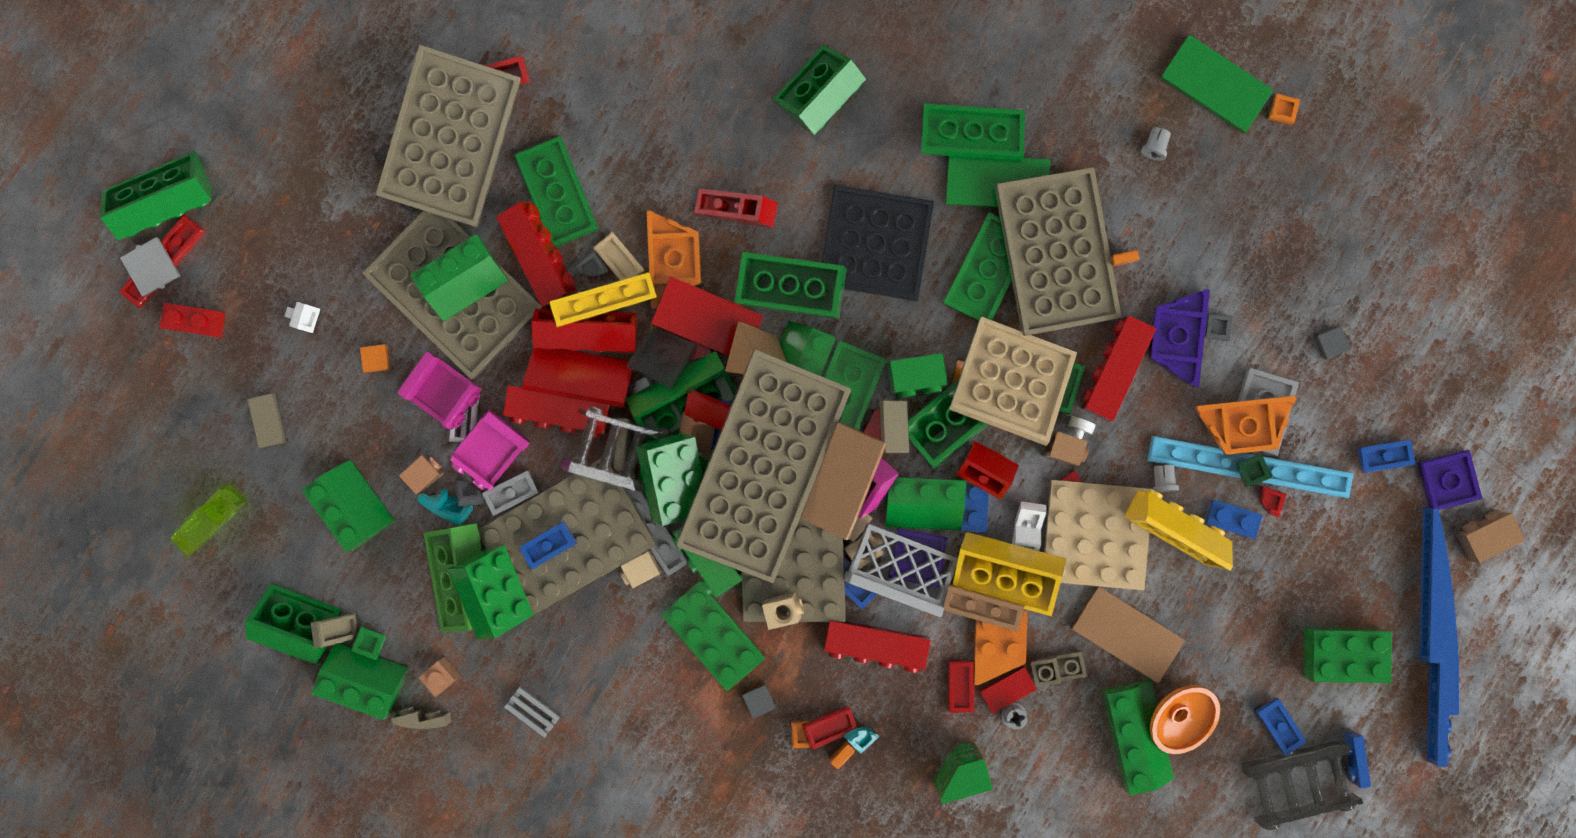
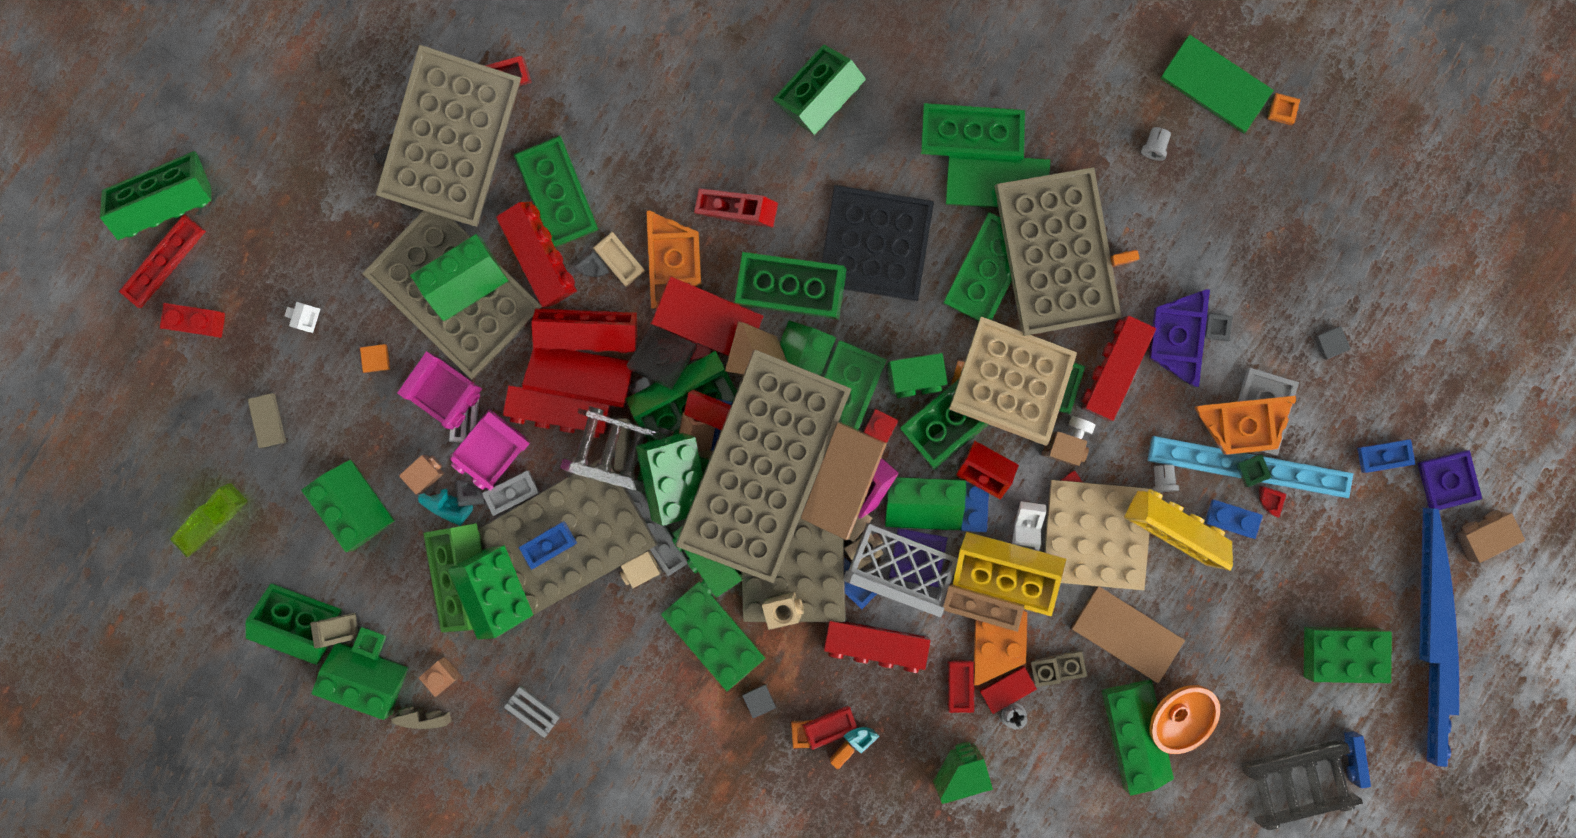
light grey piece [120,237,180,297] -> none
yellow fence [549,272,657,327] -> none
dark tan tile [880,401,909,453] -> none
blue plate [1255,697,1307,756] -> none

